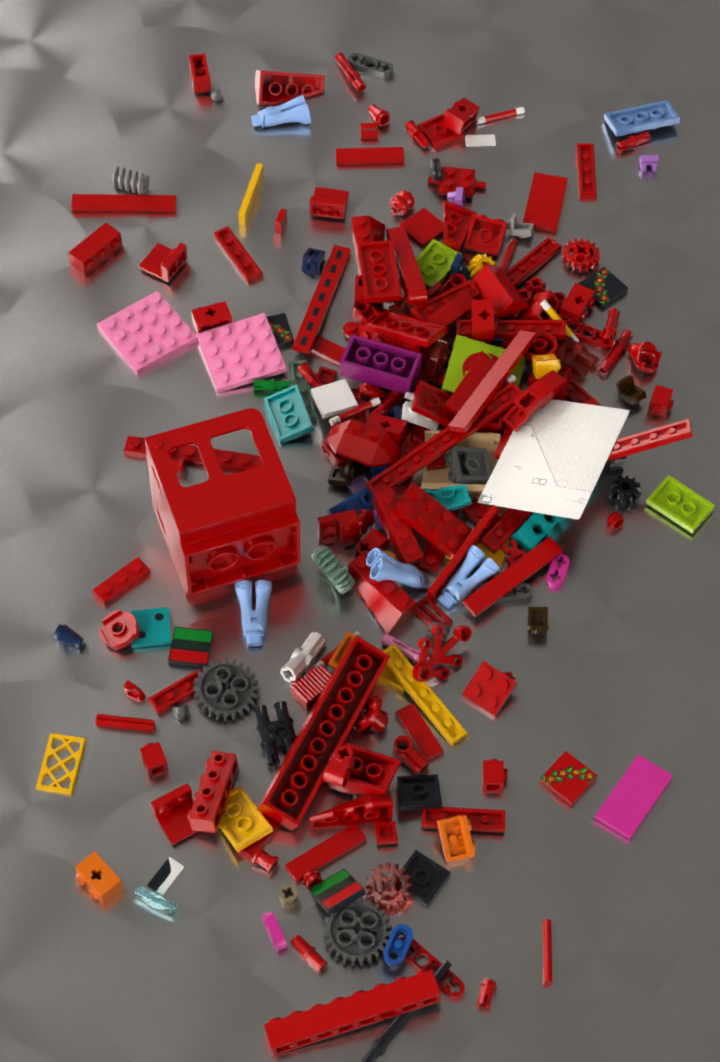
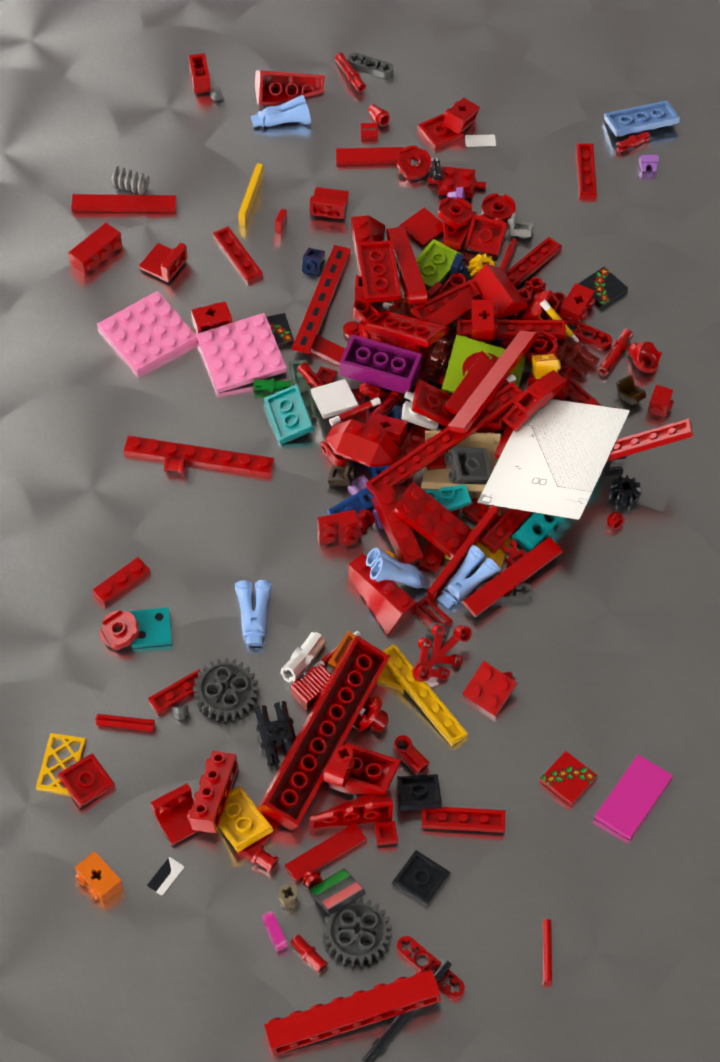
dark blue cone [53,624,84,649] -> none
red tile [124,680,146,703] -> none
clear light blue pin [134,885,178,916] -> none
red brick [140,742,168,778] -> none
red piece [145,408,301,598] -> none
tile [168,626,214,668] -> none
sand green gear [311,545,355,594] -> none
red piece [355,528,390,558] -> none
clear red gear [365,862,413,909] -> none
bright pink pin [381,633,438,669] -> none
blue plate [383,924,413,967] -> none
red piece [390,190,415,216] -> none
red tile [395,703,444,761] -> none
red axle [405,120,430,149] -> none
orange bracket [437,815,476,862] -> none
red bar [475,107,525,125] -> none
red pin [476,978,497,1008] -> none
red brick [482,759,508,792] -> none
red tile [523,172,568,233] -> none
dark brown bracket [527,607,549,635] -> none
dark pink beam [546,554,570,589] -> none
red gear [562,238,601,273] -> none
red pin [602,308,620,347] -> none
lime plate [646,475,715,534] -> none
none -> red tile [57,753,115,808]
none -> red plate [397,145,432,180]
none -> red plate [437,197,473,229]
none -> red plate [481,193,516,223]

